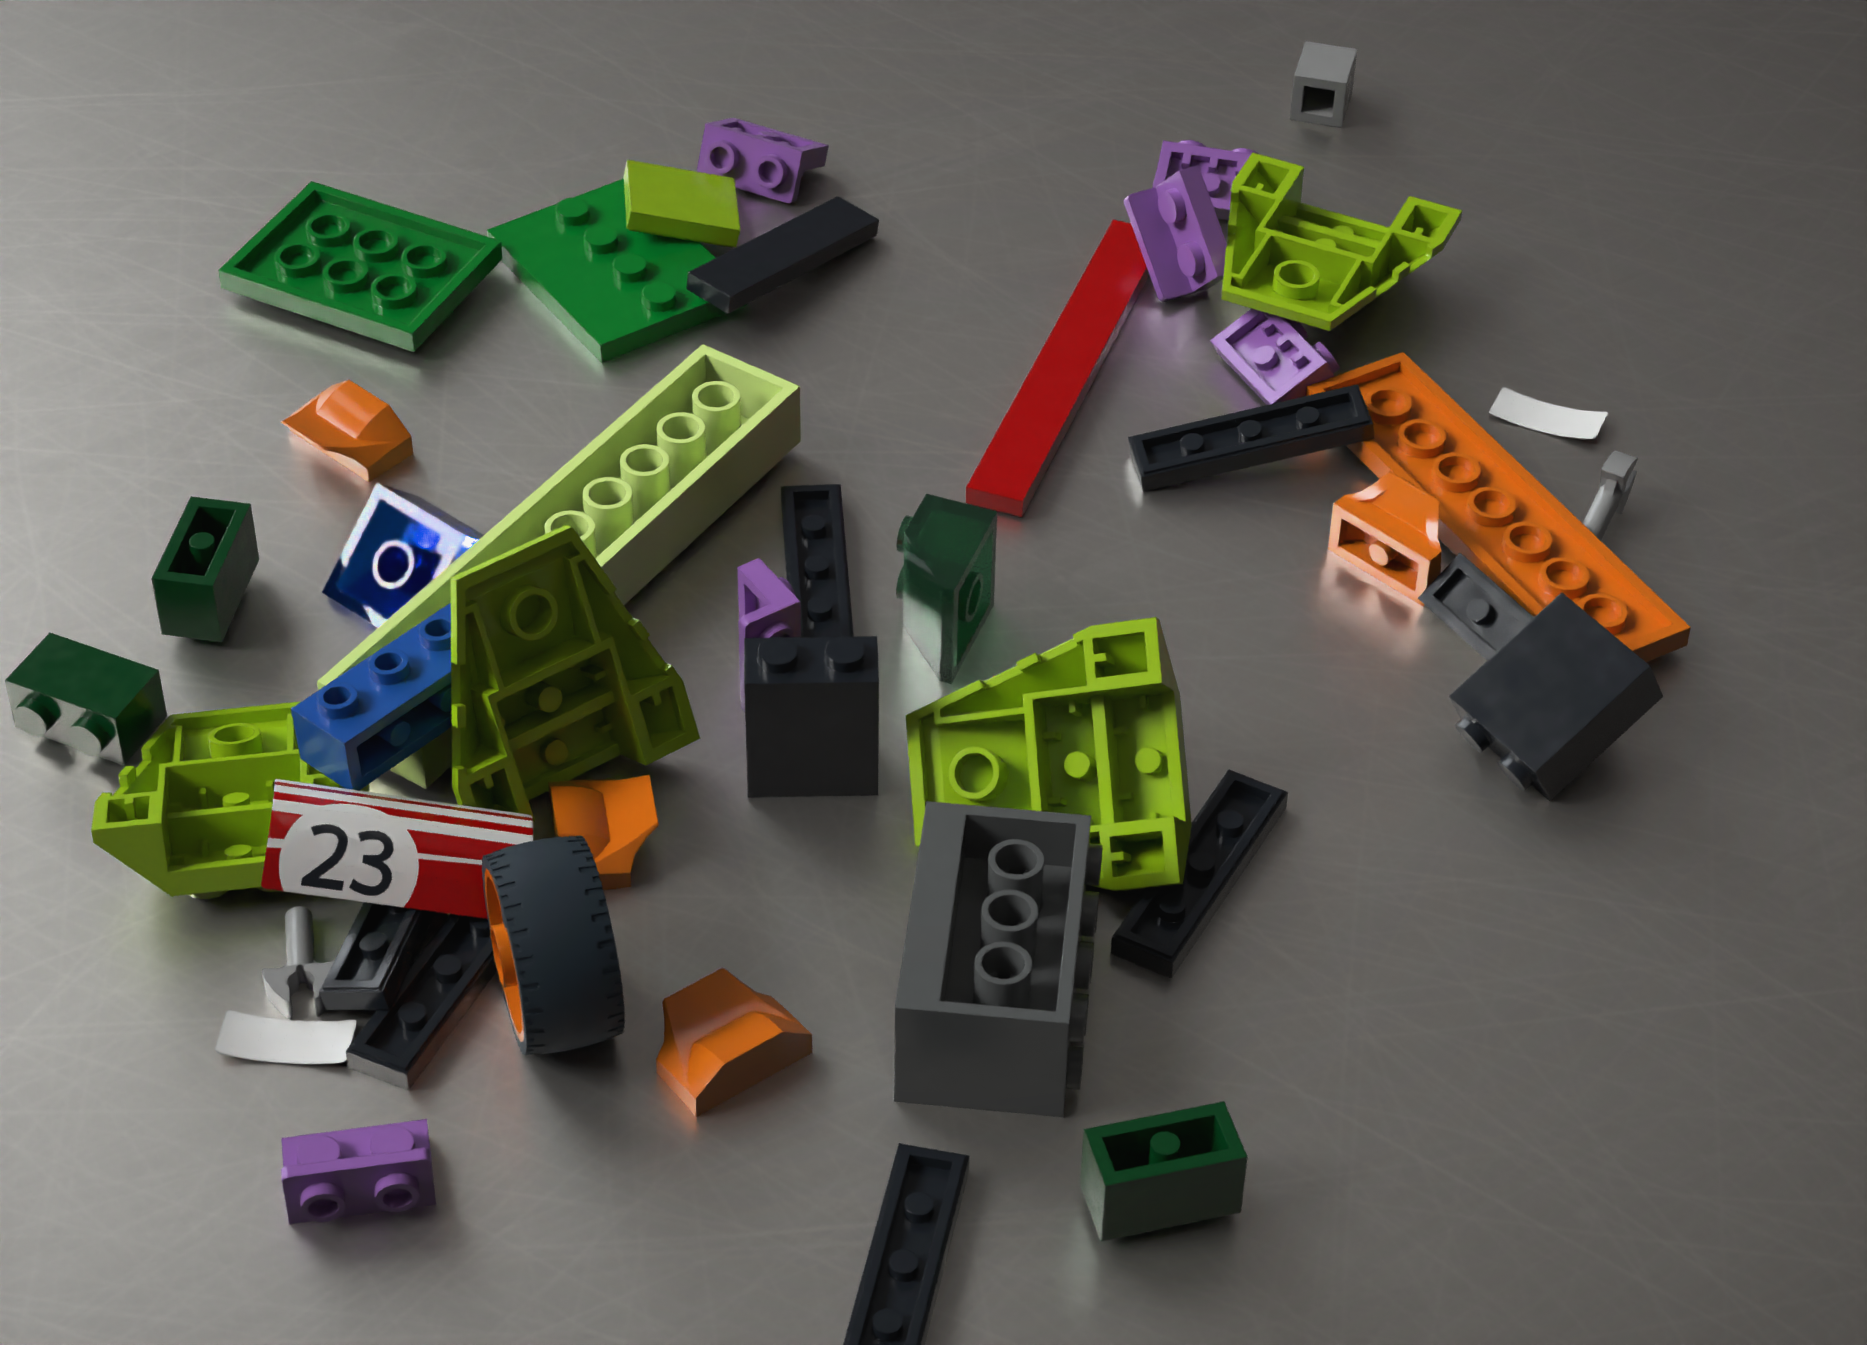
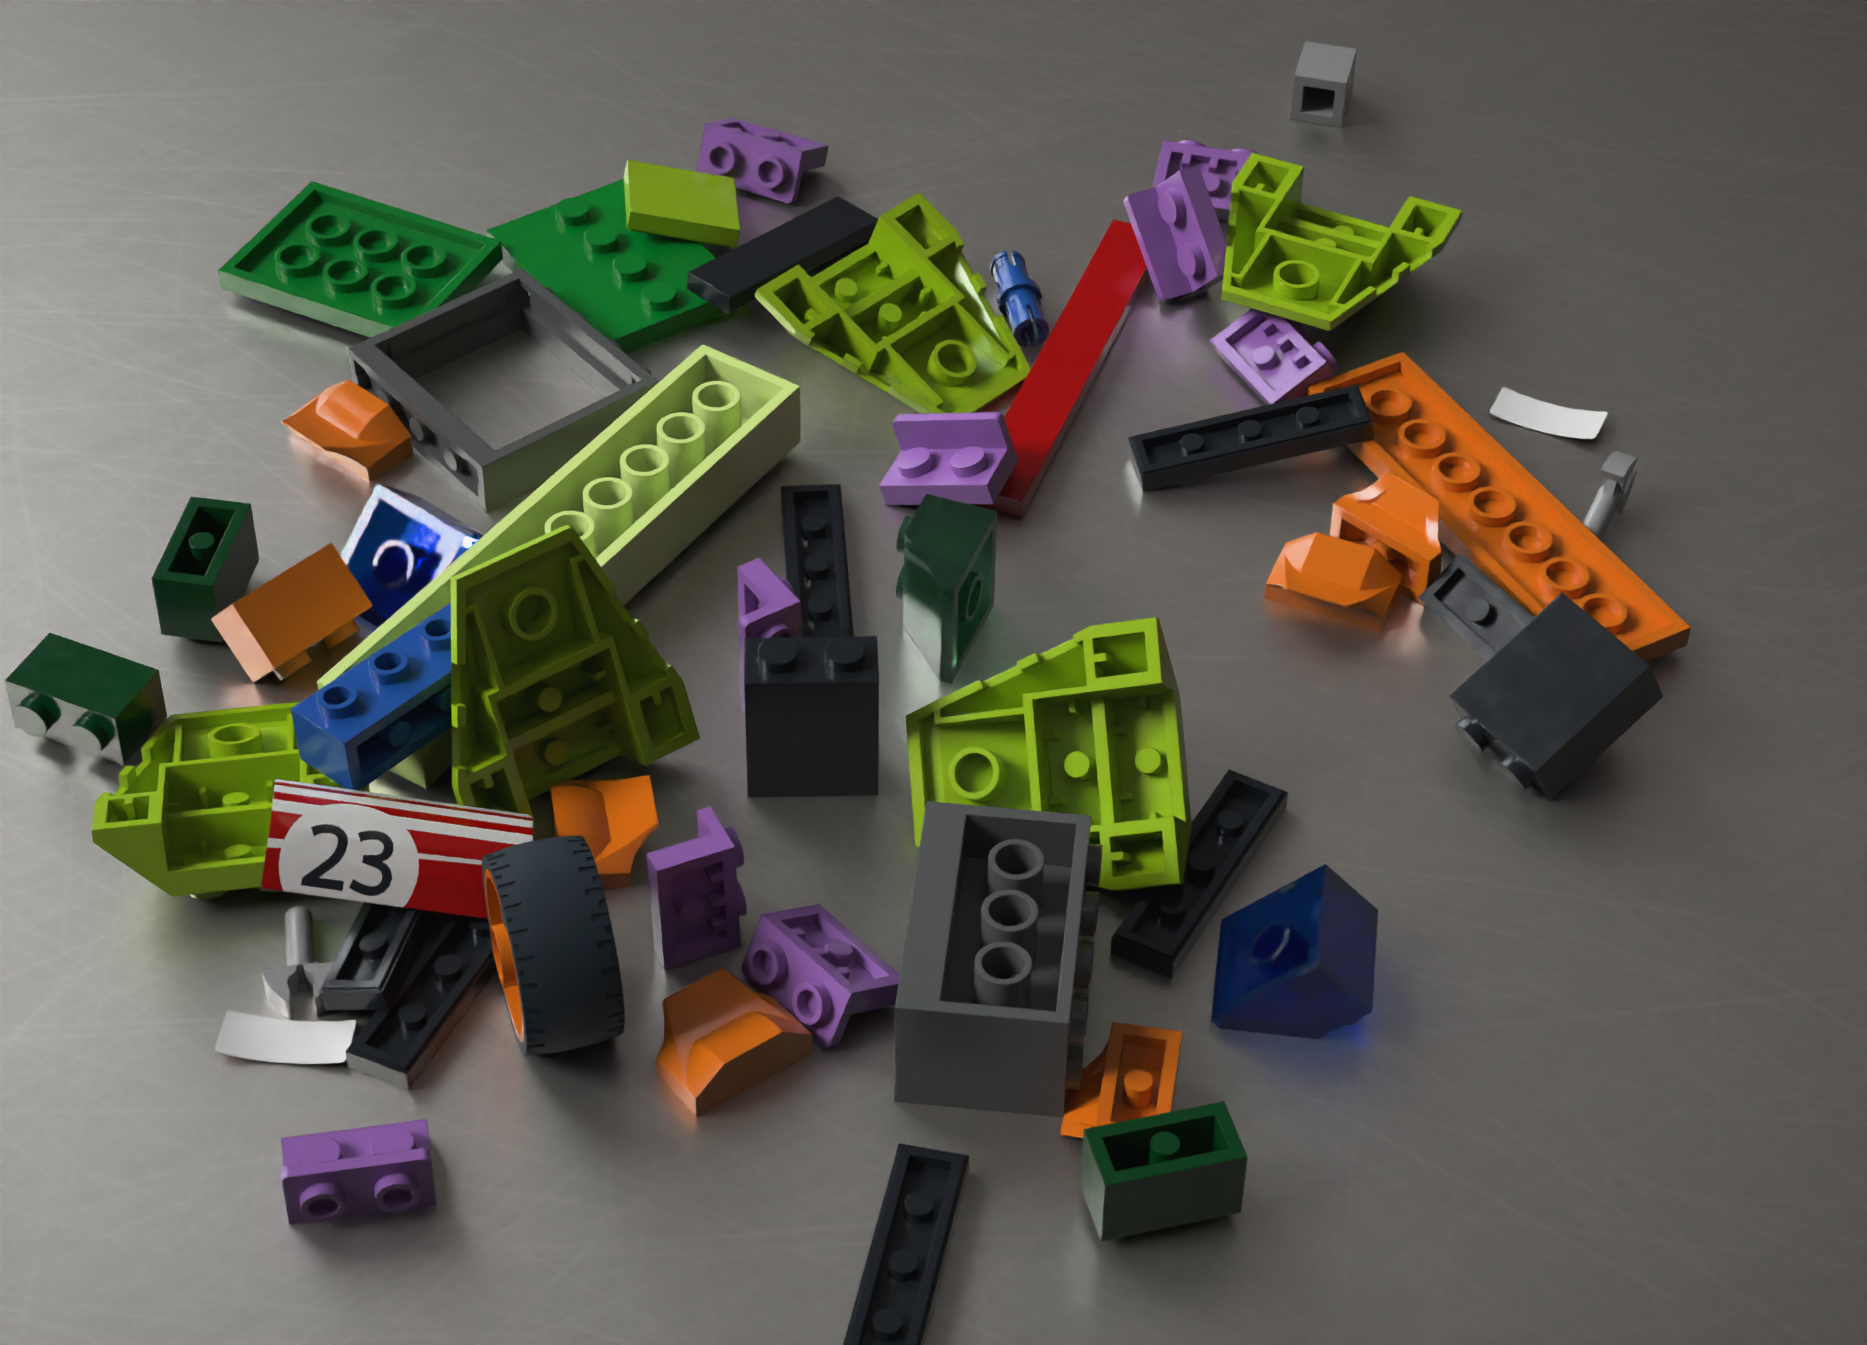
none -> orange brick [211,542,373,683]
none -> dark grey window [348,269,659,513]
none -> medium lavender bracket [647,806,747,970]
none -> medium lavender bracket [741,904,900,1048]
none -> lime wedge [755,192,1031,414]
none -> medium lavender bracket [879,412,1019,505]
none -> blue pin [989,251,1050,347]
none -> orange slope [1060,1022,1182,1138]
none -> clear blue slope [1211,864,1378,1039]
none -> orange slope [1264,532,1403,632]

